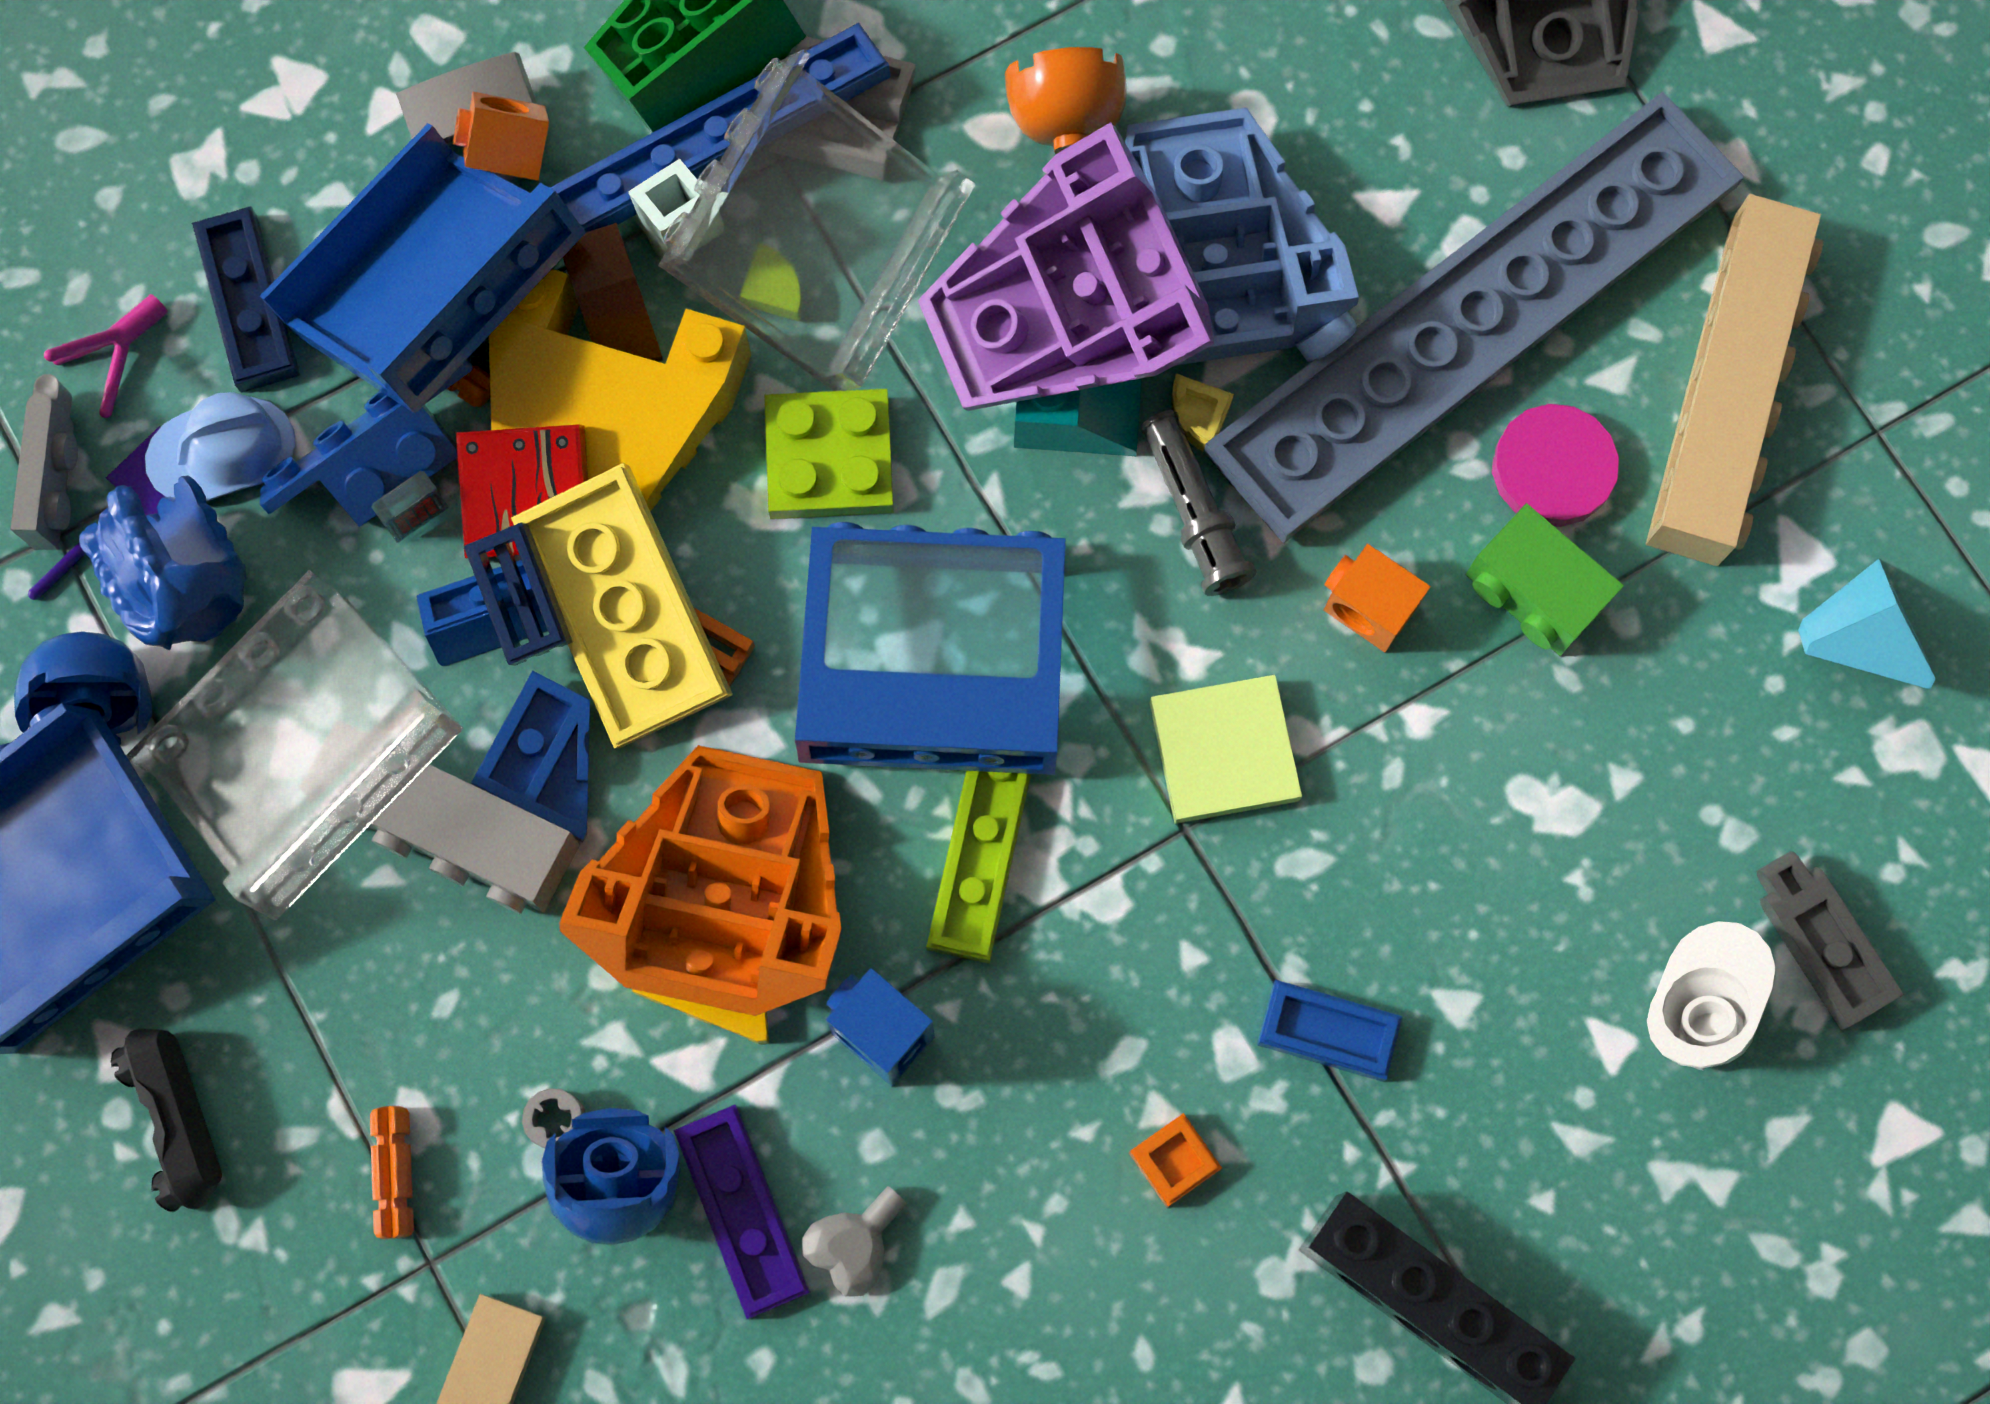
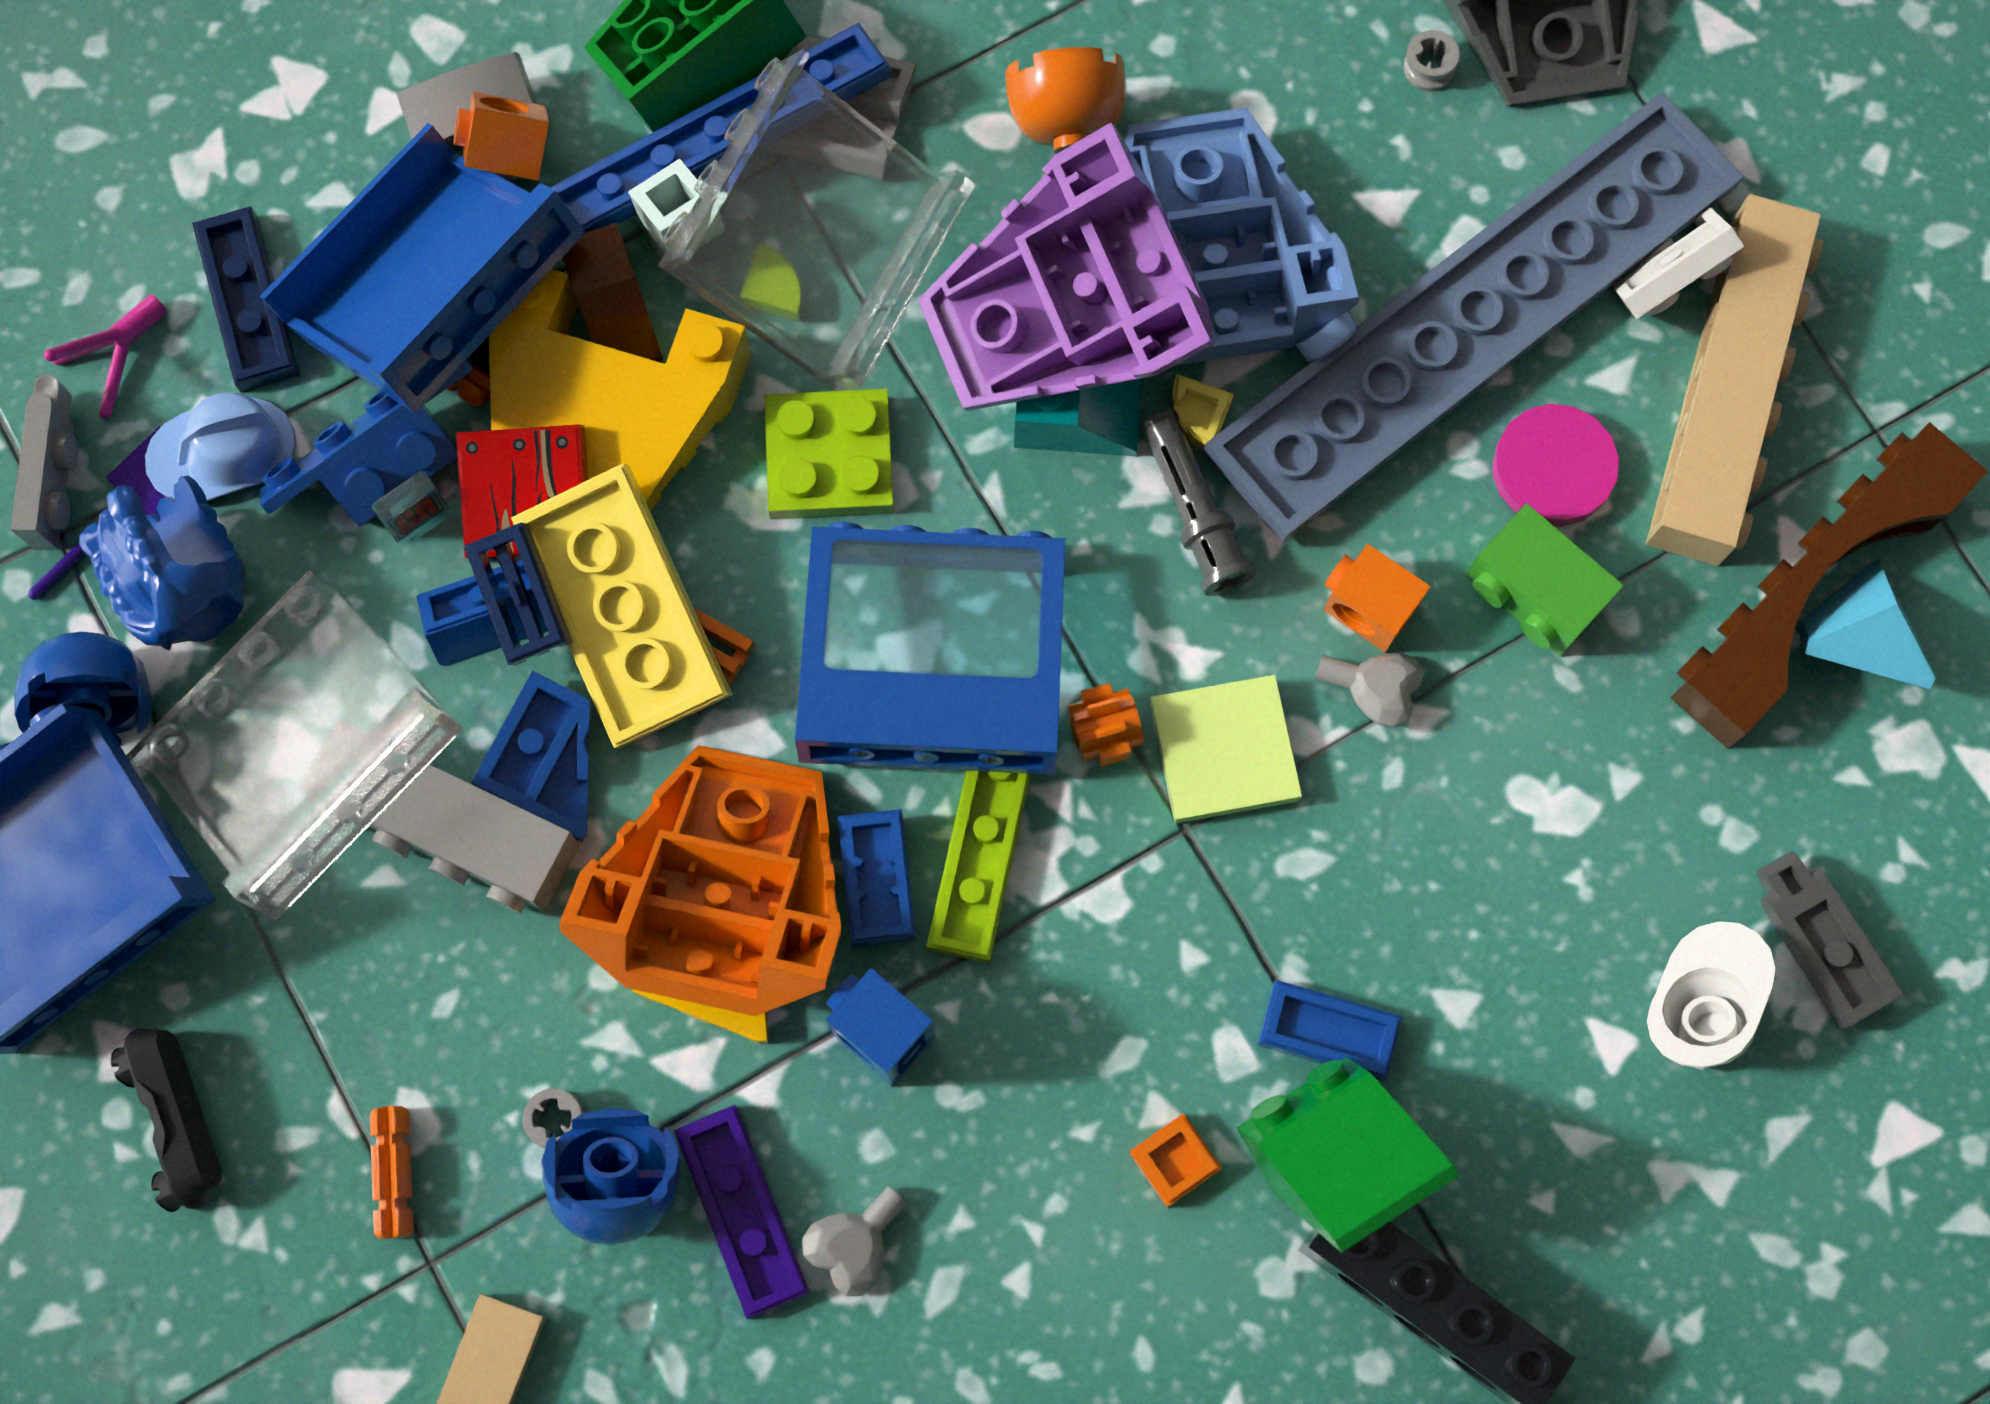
none -> blue plate [838,809,916,947]
none -> orange gear [1066,682,1144,767]
none -> green slope [1236,1057,1459,1253]
none -> light grey rock [1315,653,1424,728]
none -> light grey bush [1403,30,1460,92]
none -> white wing [1612,207,1744,320]
none -> reddish brown arch [1670,422,1988,749]

